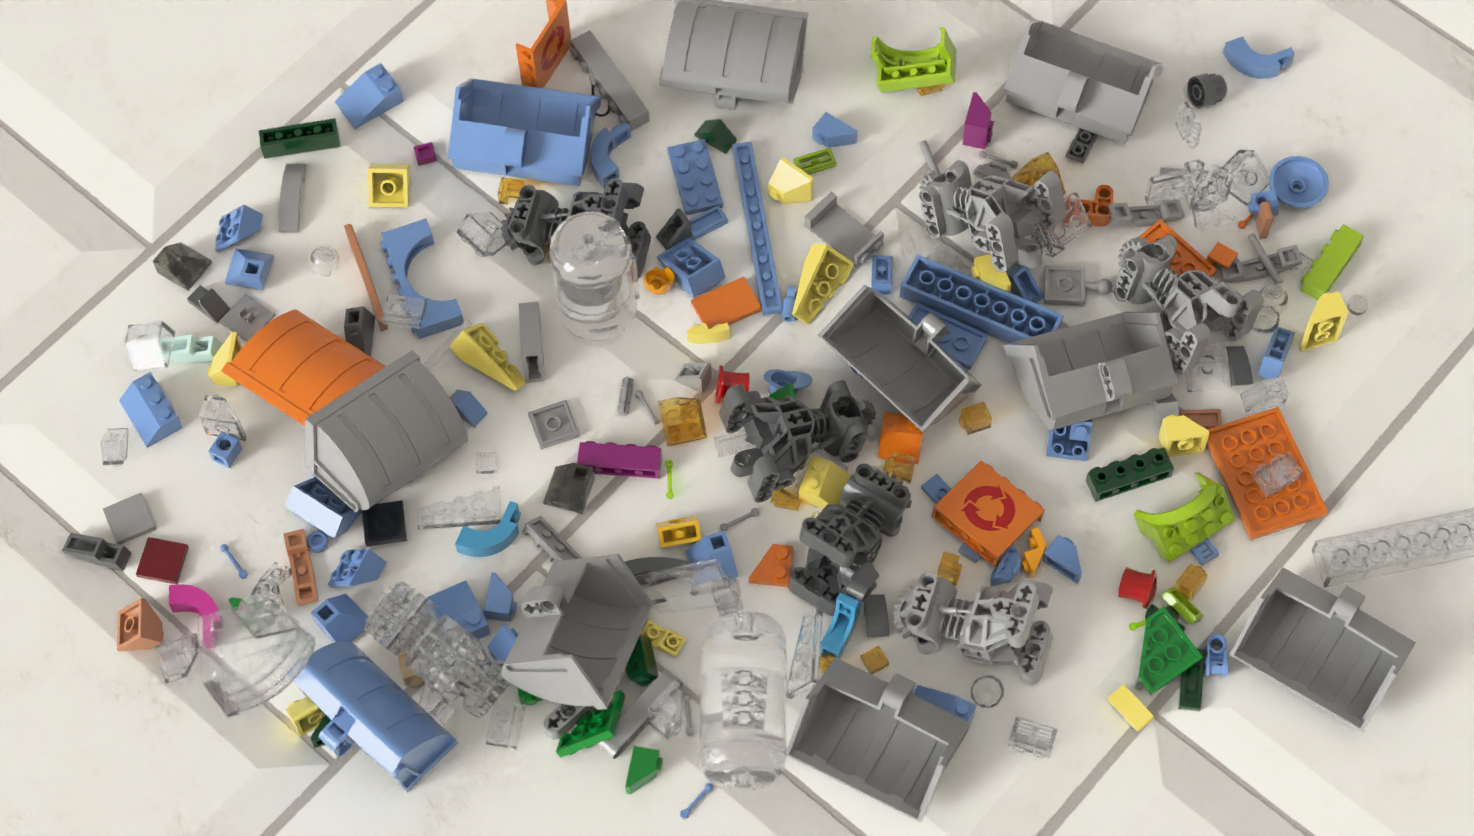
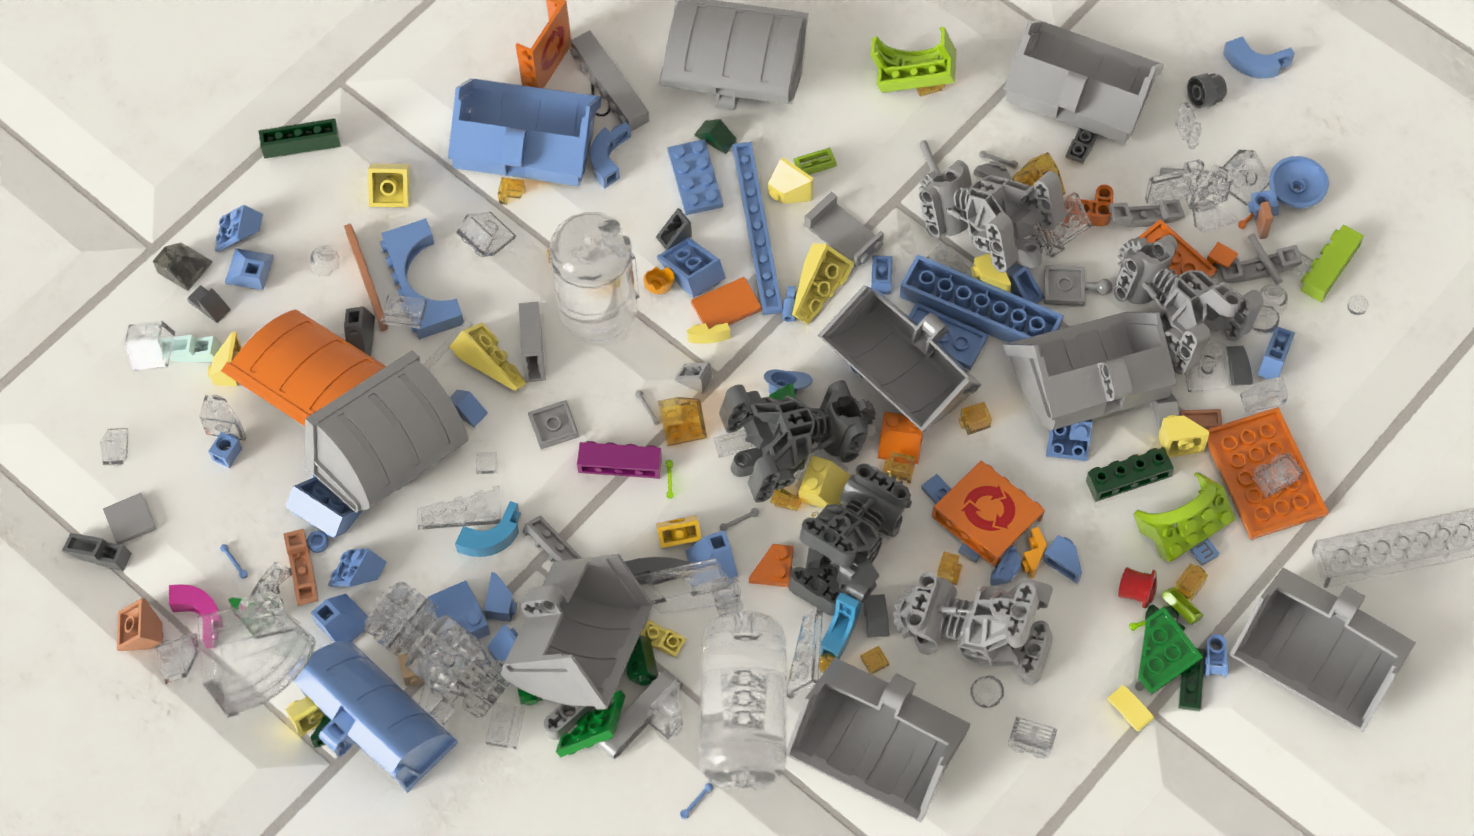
medium blue slope [119,372,183,448] -> none
dark red tile [136,537,189,585] -> none
light grey piece [219,294,275,342] -> none
light grey slope [279,164,306,233] -> none
medium blue slope [335,63,404,129] -> none
black plate [362,500,407,547] -> none
magenta tile [413,142,437,166] -> none
dark grey connector [500,178,651,280] -> none
clear smoke slope [543,463,595,514] -> none
light grey axle [617,377,634,415] -> none
green slope [625,746,663,794] -> none
light grey hinge [682,693,694,736] -> none
medium blue tile [689,205,728,240] -> none
red piece [714,365,750,404] -> none
medium blue slope [812,112,858,148] -> none
medium blue slope [913,685,977,723] -> none
magenta slope [962,92,994,149] -> none
light yellow slope [1299,291,1349,352] -> none

